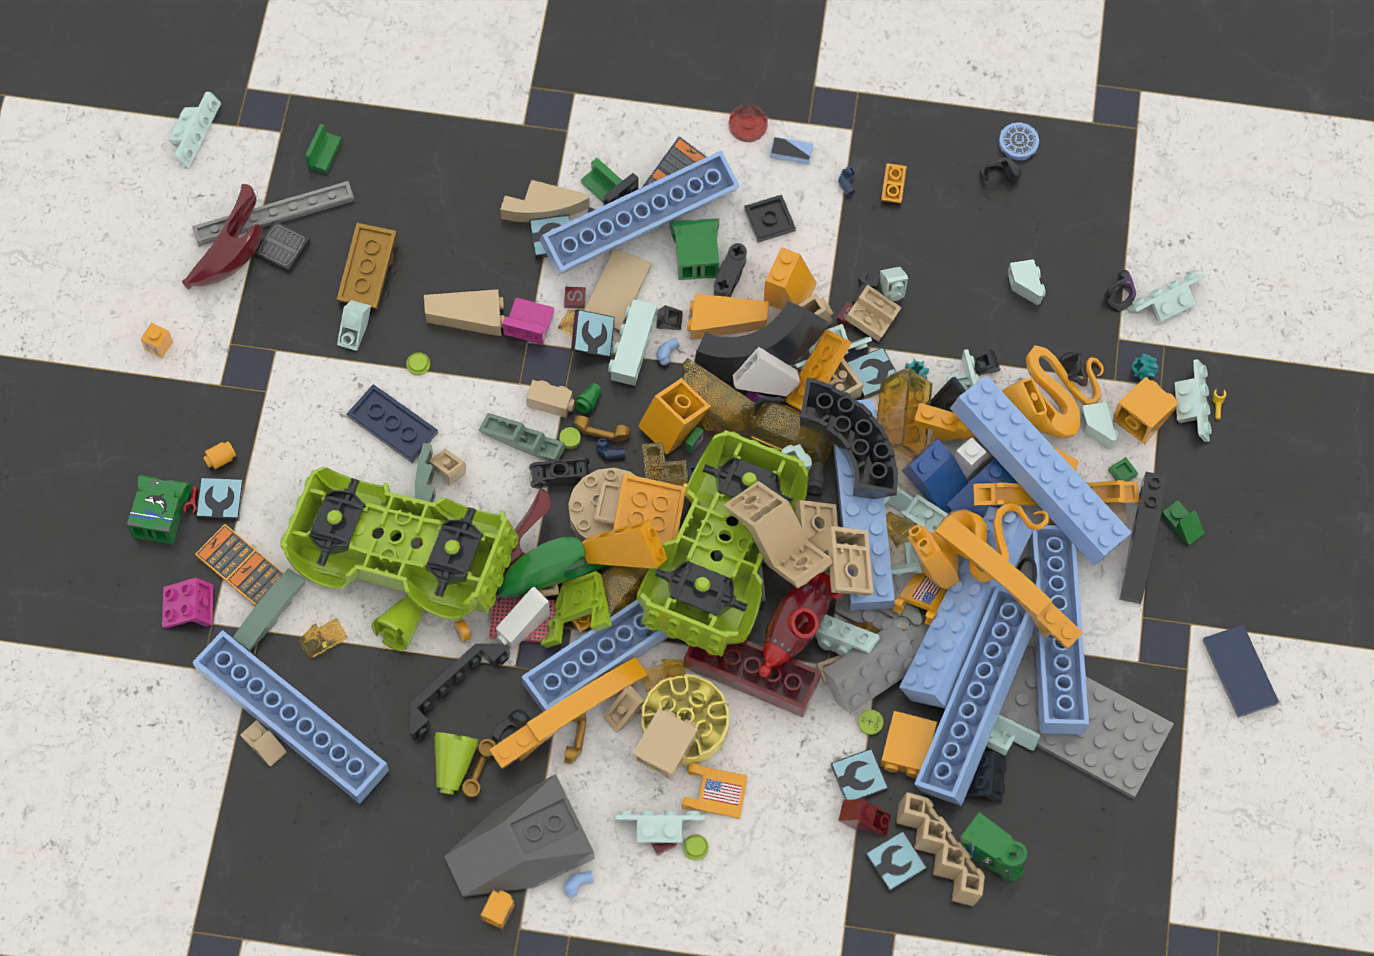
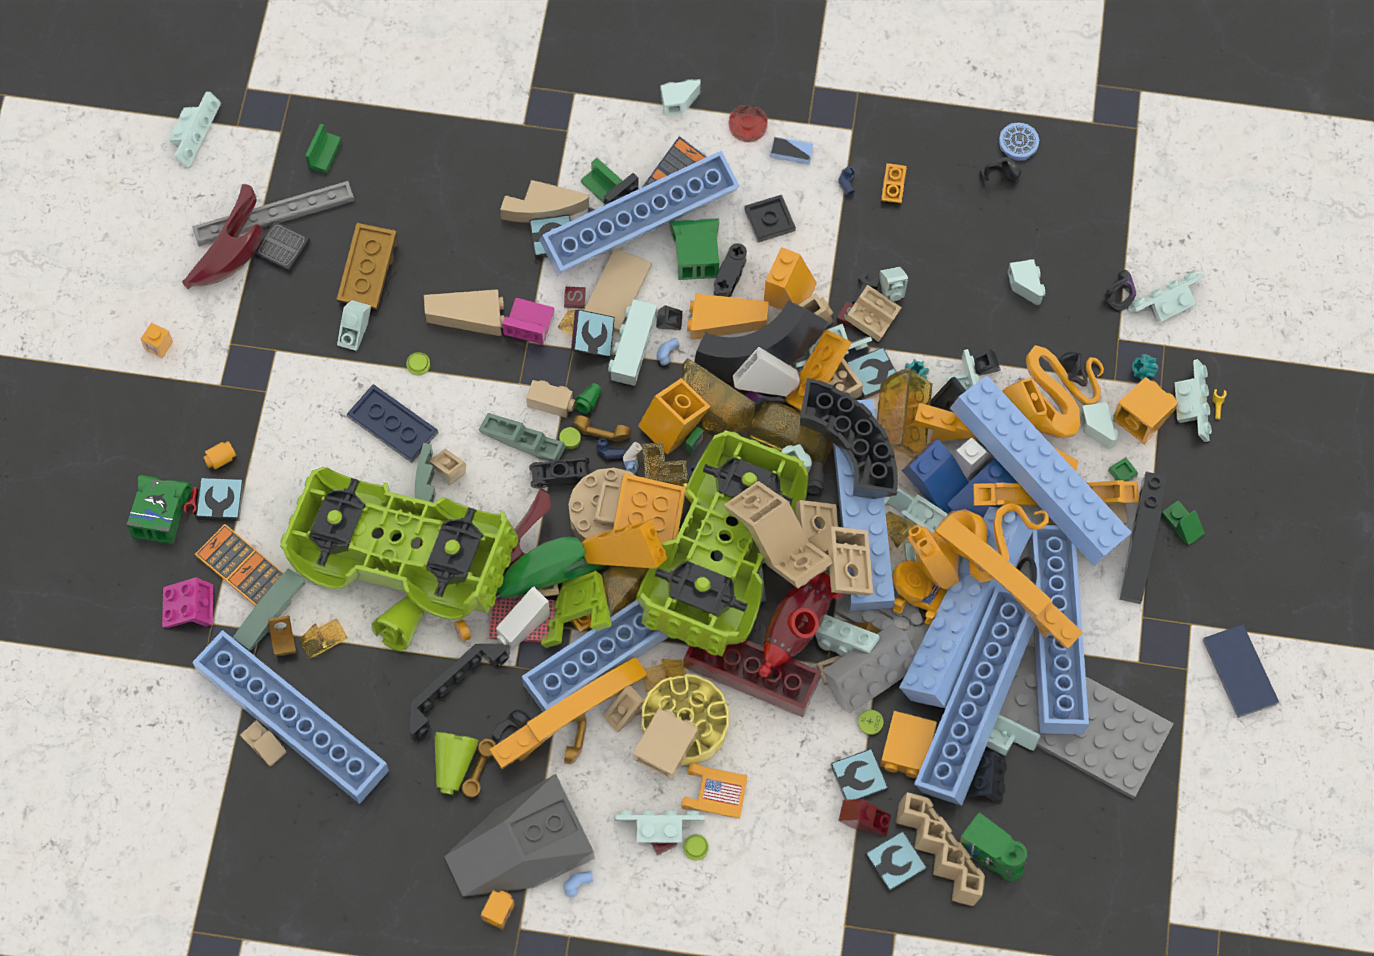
none -> pearl gold bracket [268,616,296,657]
none -> arm [623,442,642,474]
none -> light aqua slope [661,80,700,116]
none -> light orange tile [892,560,932,602]

